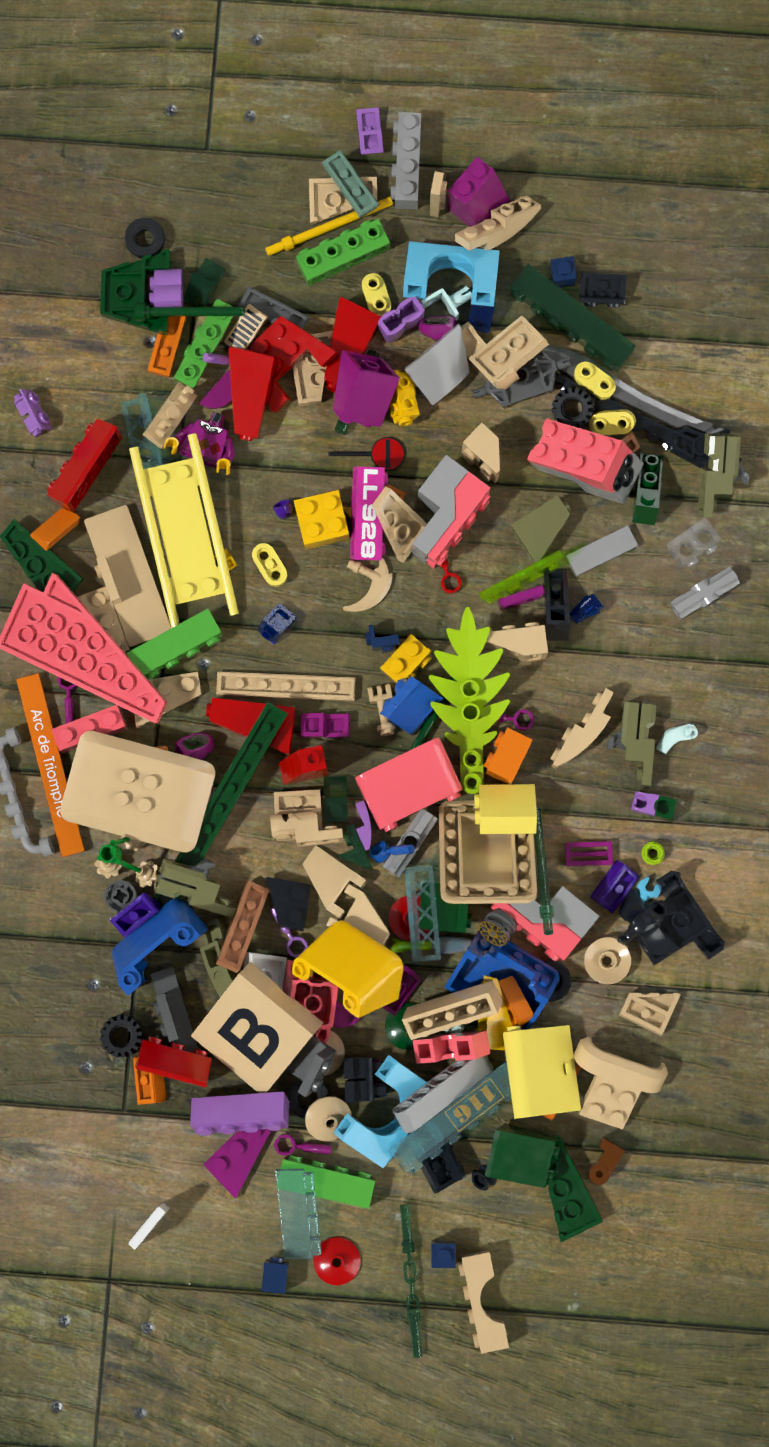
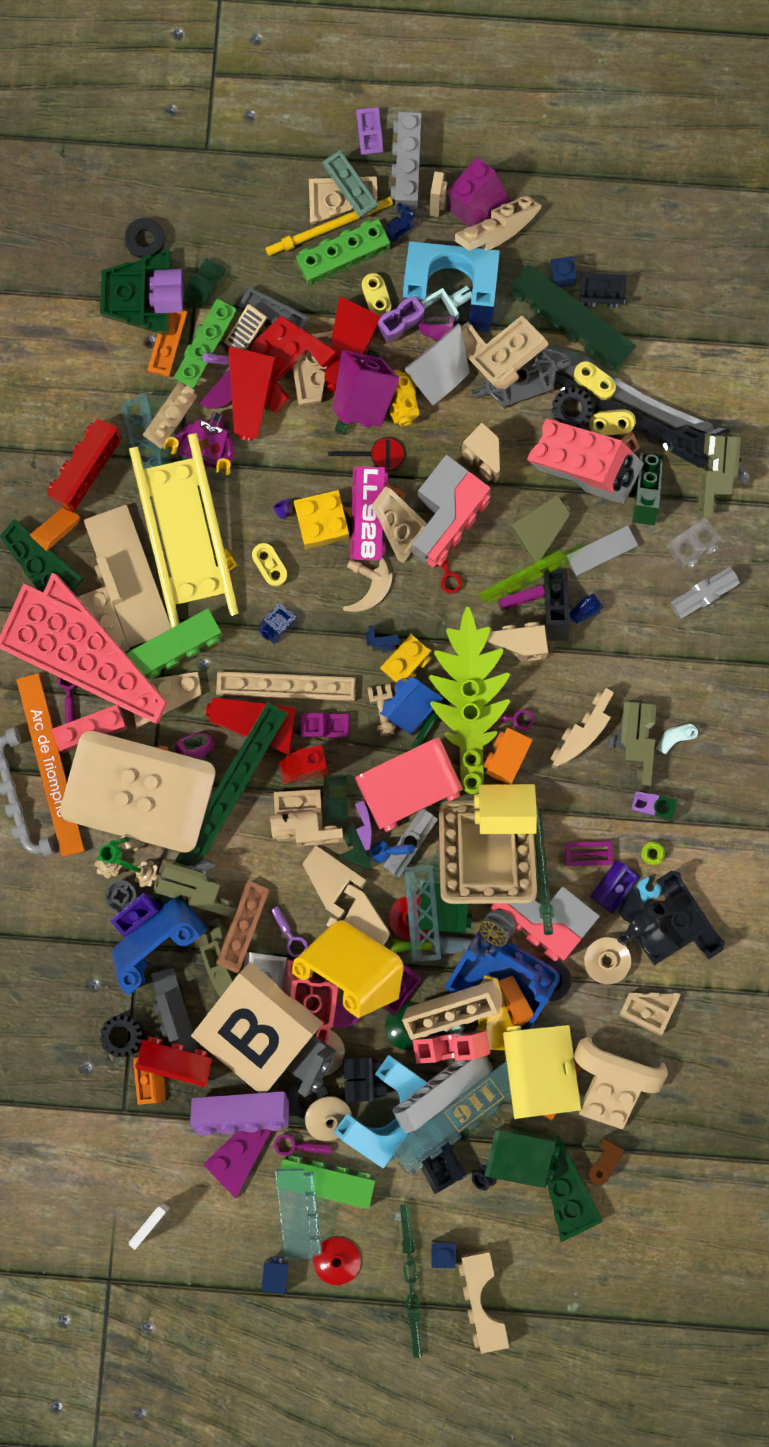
medium lavender hinge [14,389,53,437] -> none
dark green piece [135,303,245,321] -> none
black wing [265,877,311,932] -> none
none -> clear blue bracket [386,202,414,242]

